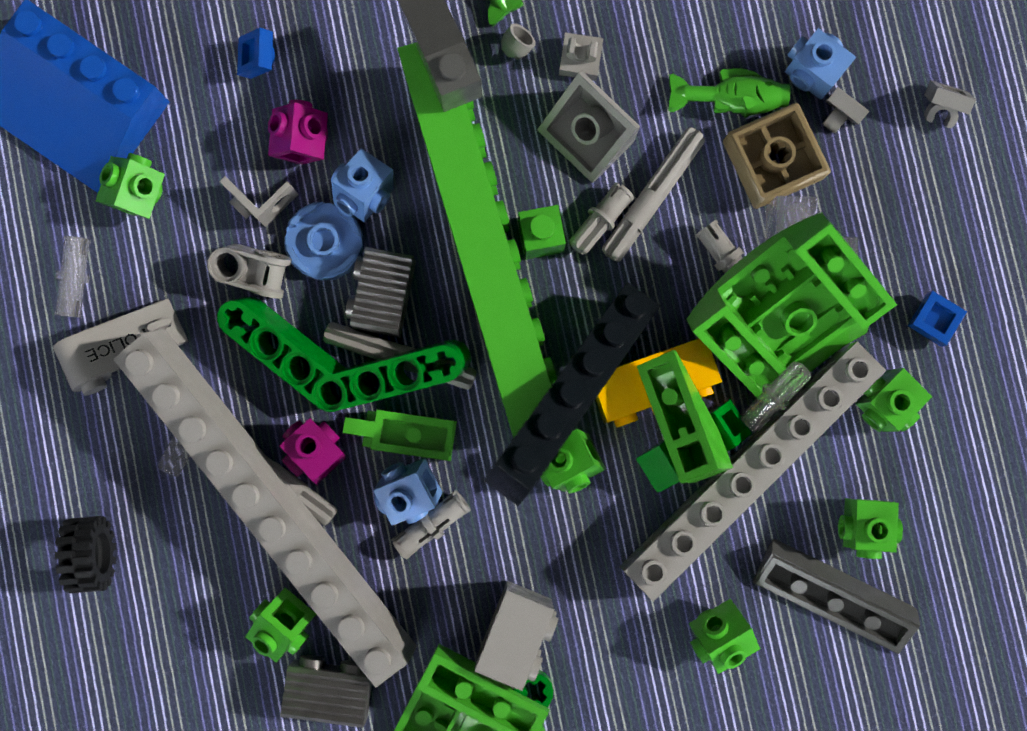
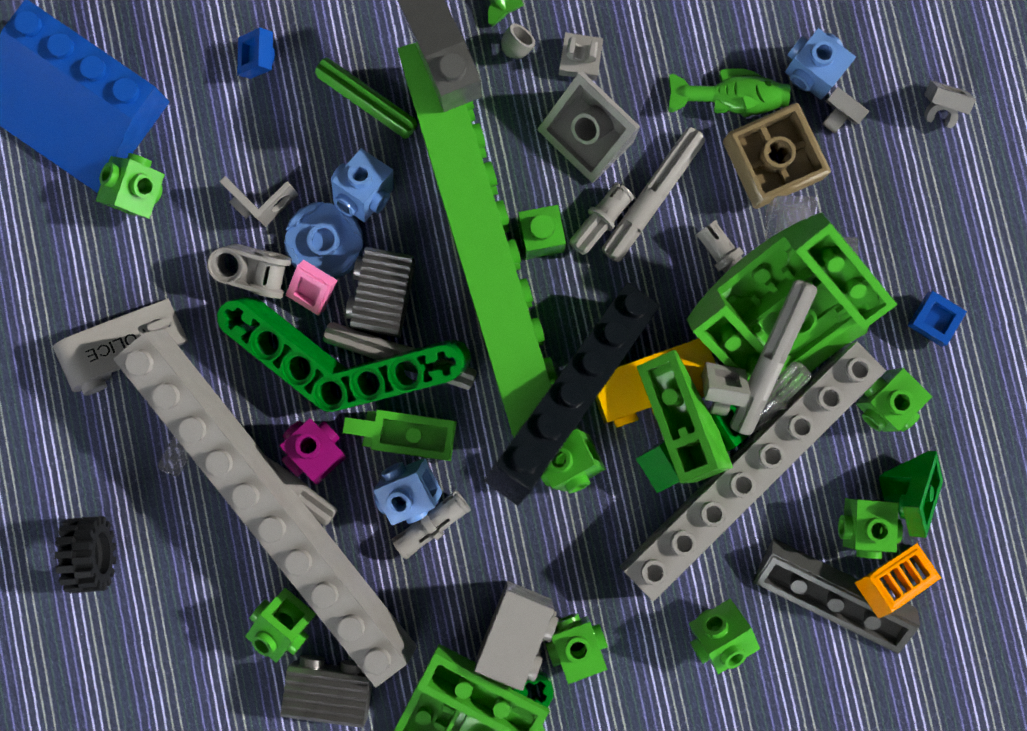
clear pin [54,236,91,318] -> none
magenta brick [268,99,328,165] -> none
none -> bright pink tile [285,260,338,316]
none -> bright green axle [315,58,417,139]
none -> bright green brick [545,613,608,684]
none -> light grey tile [701,362,751,416]
none -> light grey axle [730,279,817,435]
none -> light orange slope [854,543,941,619]
none -> green slope [879,451,943,538]

